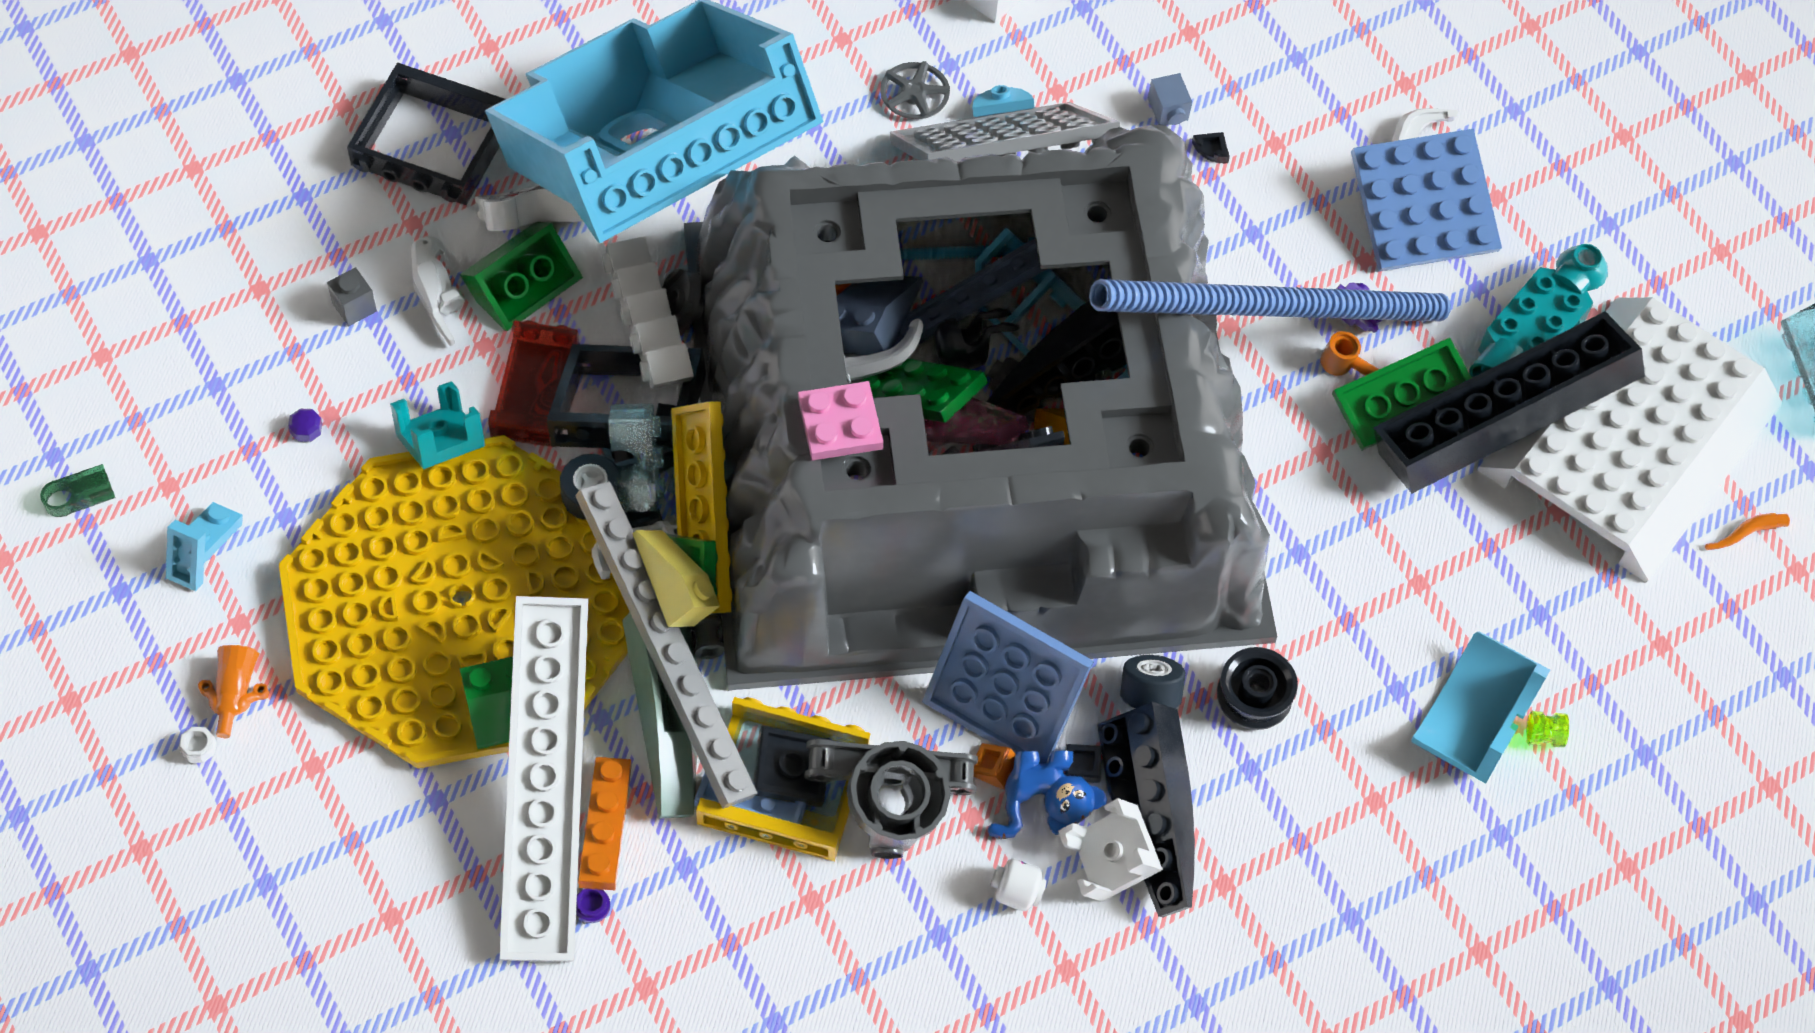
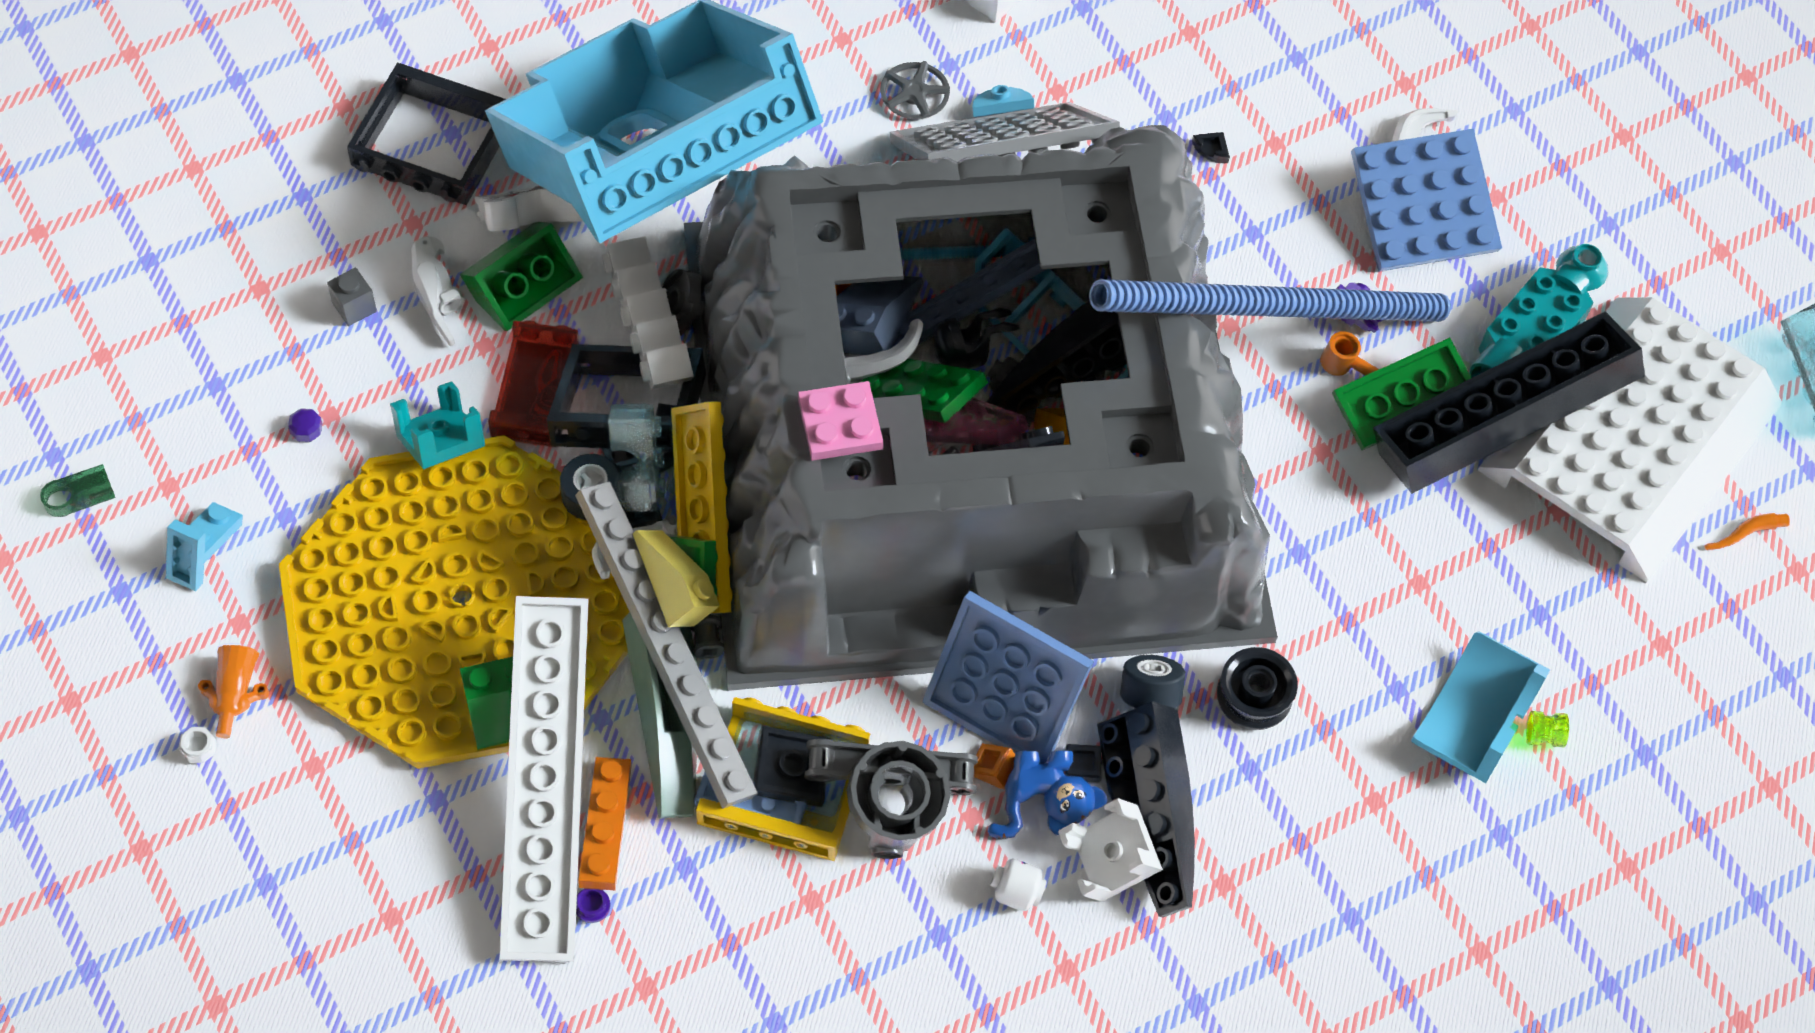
sand blue brick [1147,73,1192,125] -> none

